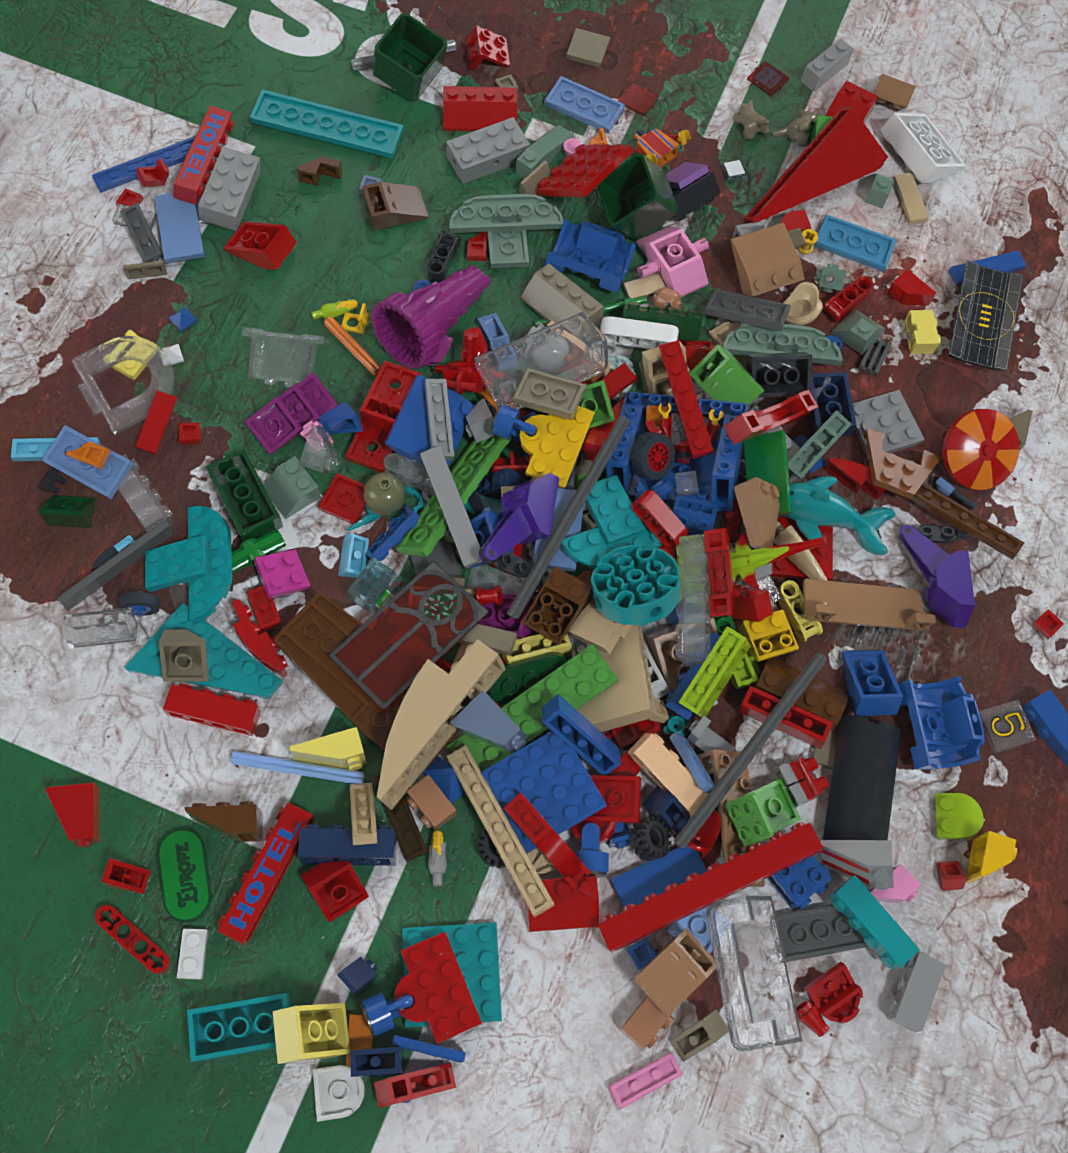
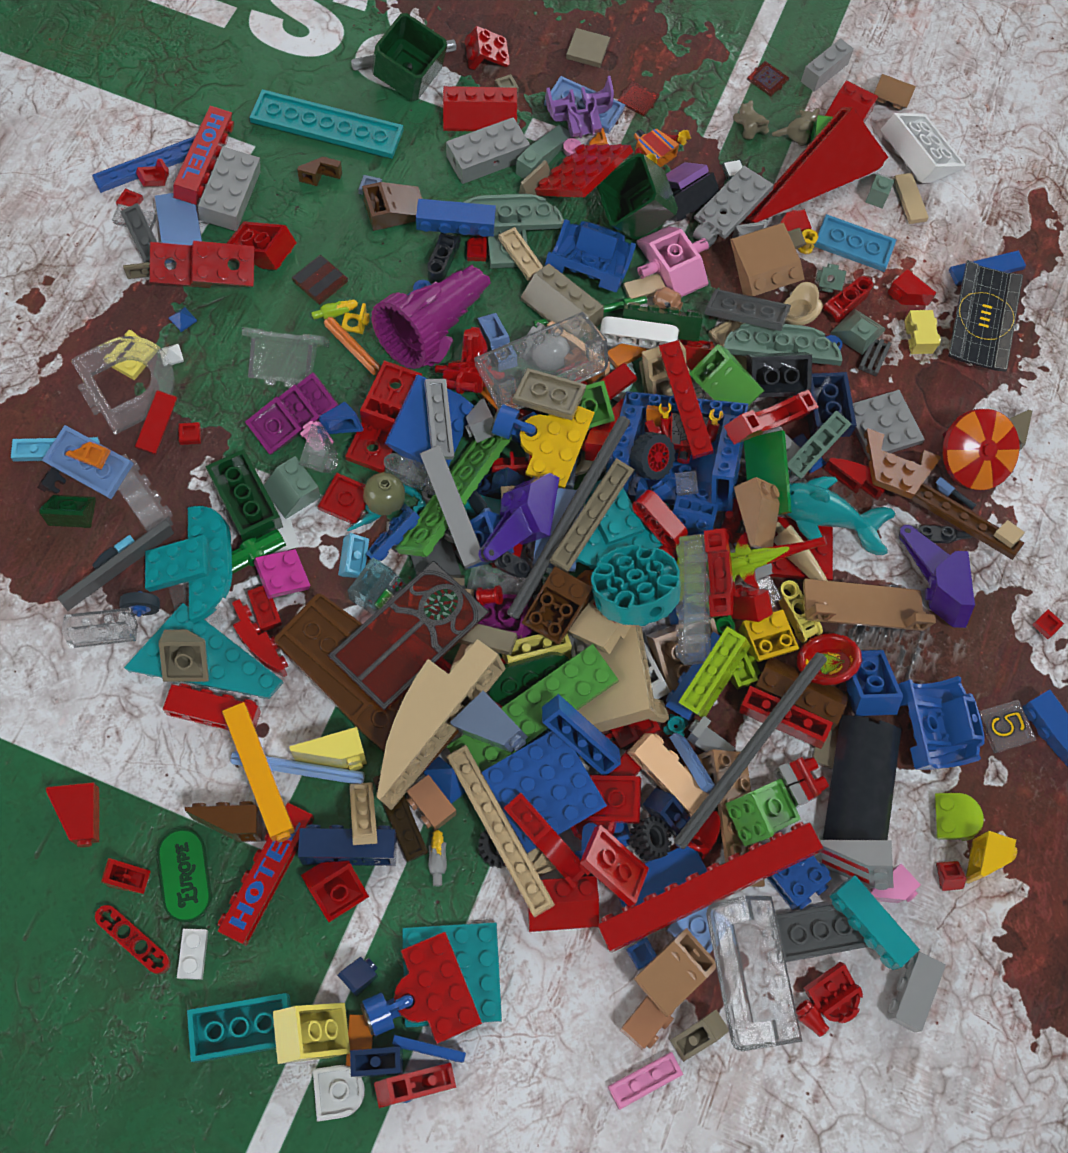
none -> red bracket [149,241,254,288]
none -> light orange brick [222,702,295,842]
none -> tile [292,255,348,305]
none -> blue brick [416,199,496,237]
none -> tan tile [498,227,543,281]
none -> medium lavender piece [545,76,614,138]
none -> dark tan tile [549,458,634,573]
none -> red plate [580,825,649,907]
none -> orange tile [605,343,647,369]
none -> light grey hinge [693,166,774,247]
none -> red piece [797,633,862,685]
none -> tan tile [994,520,1025,548]

